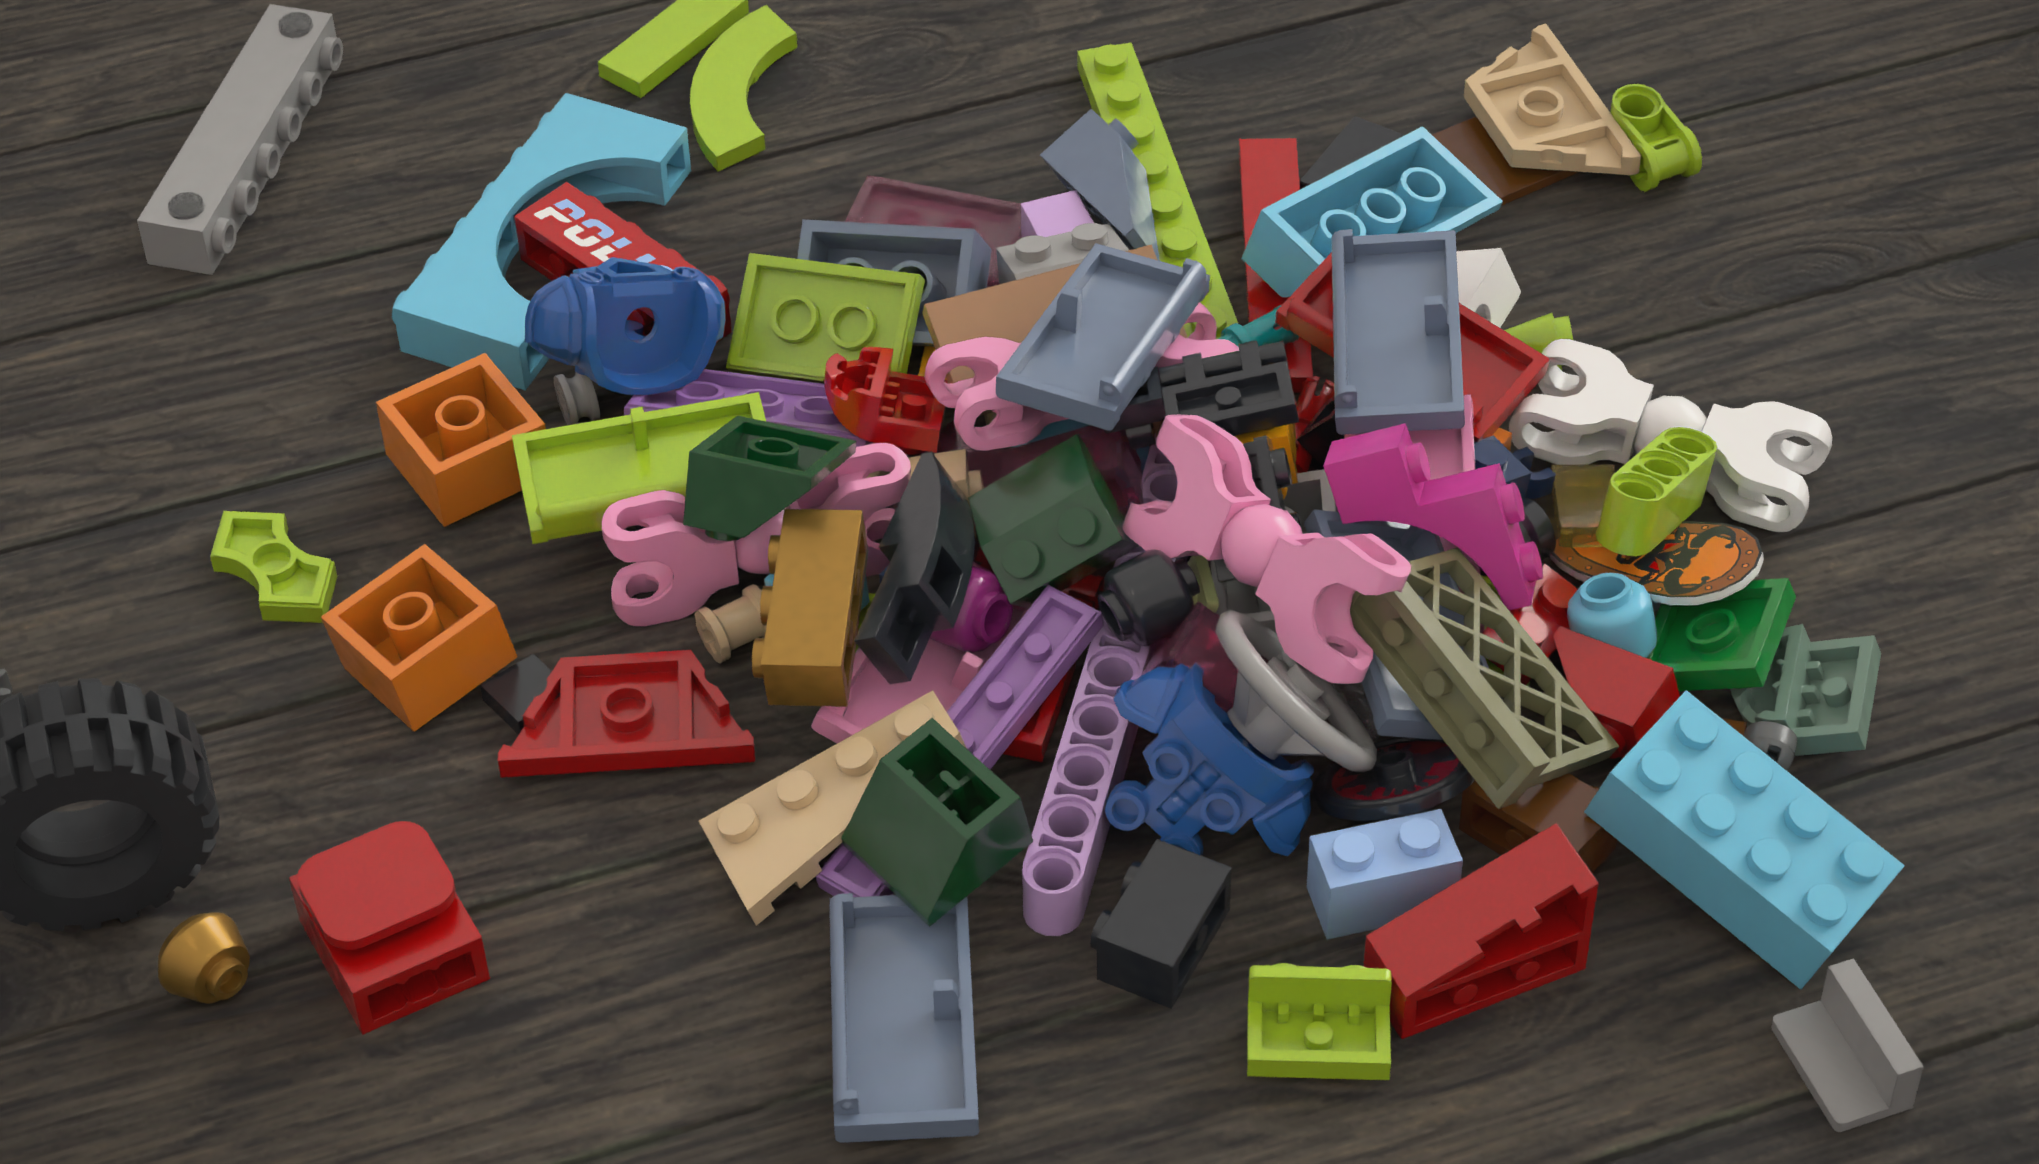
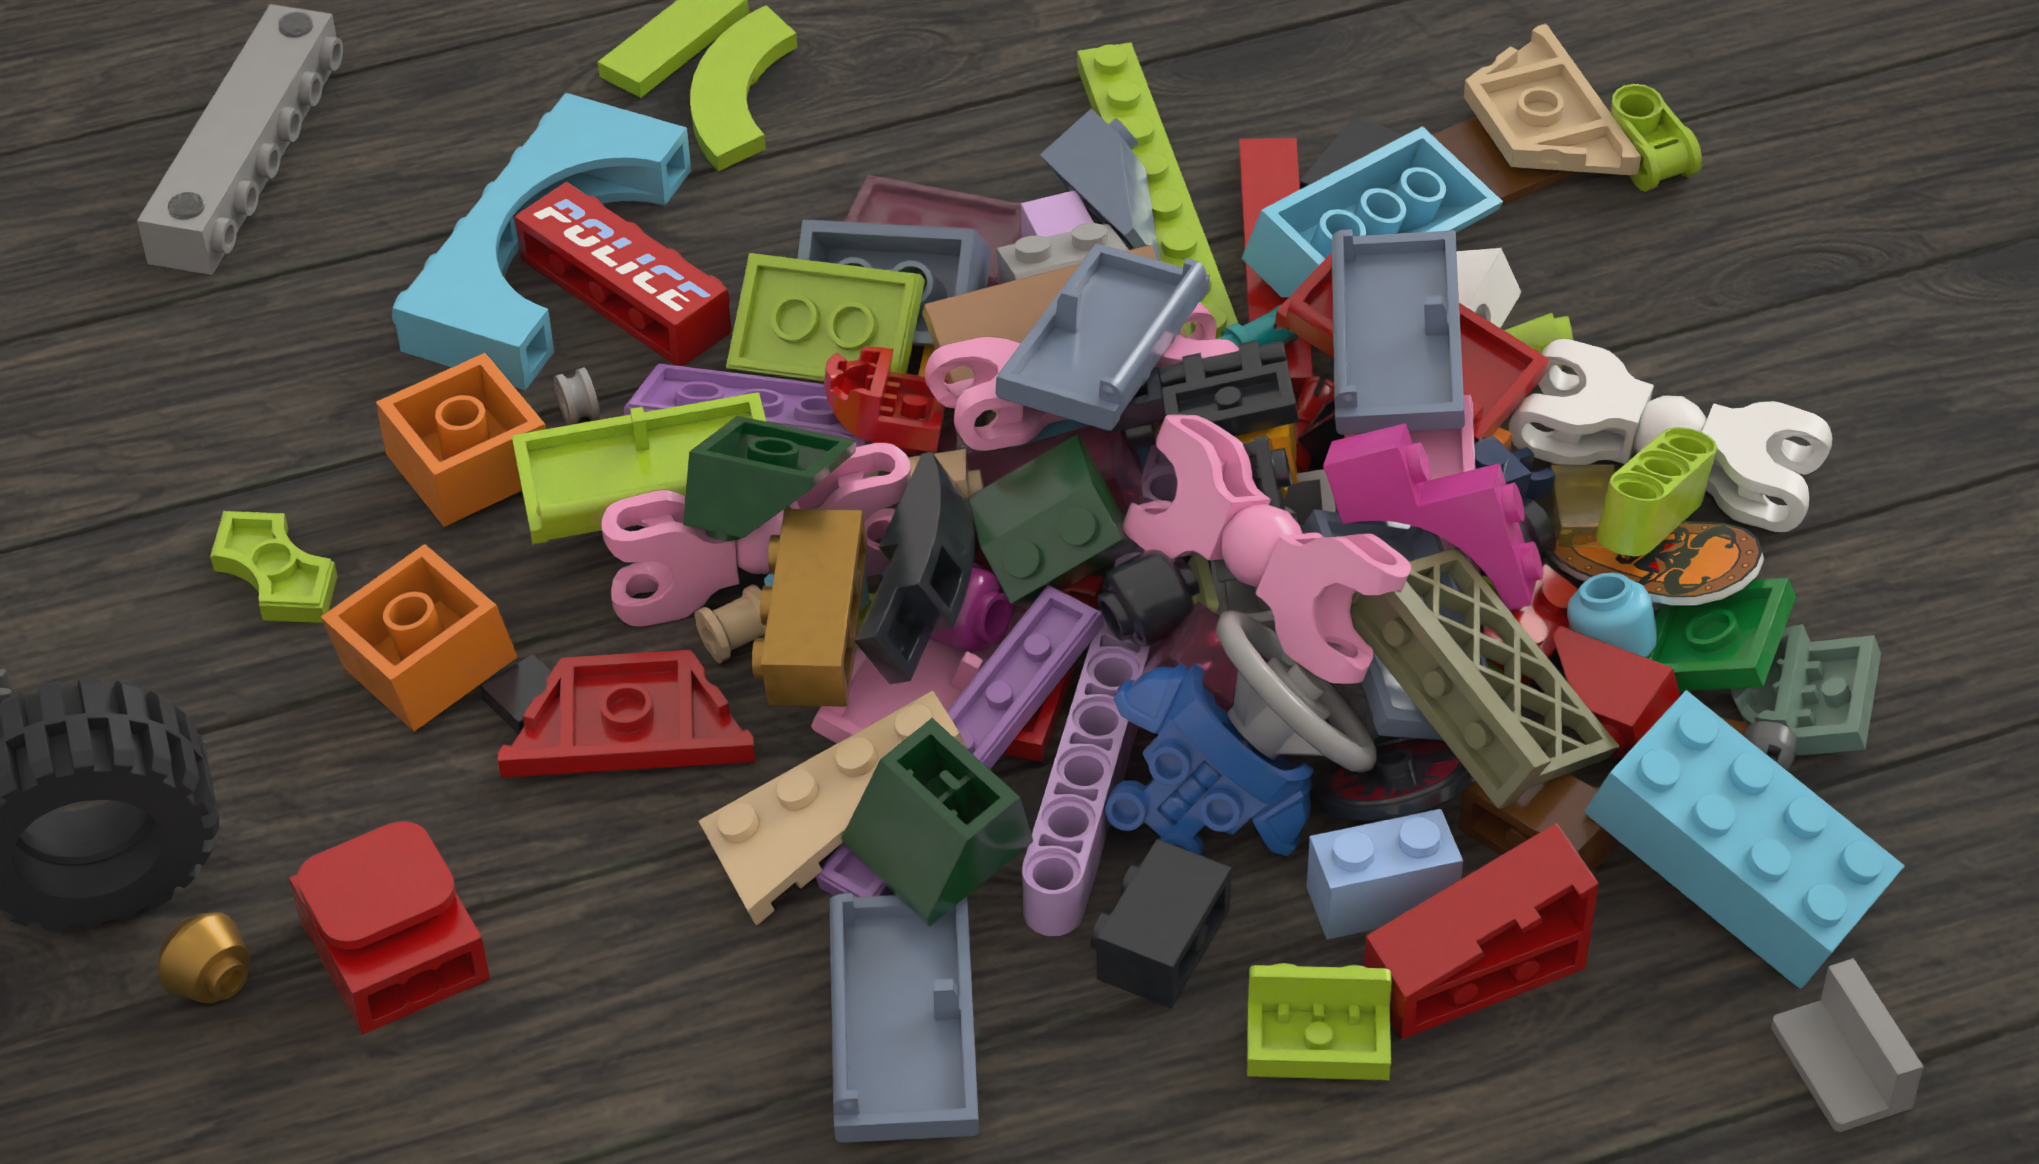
blue piece [525,257,726,395] -> none

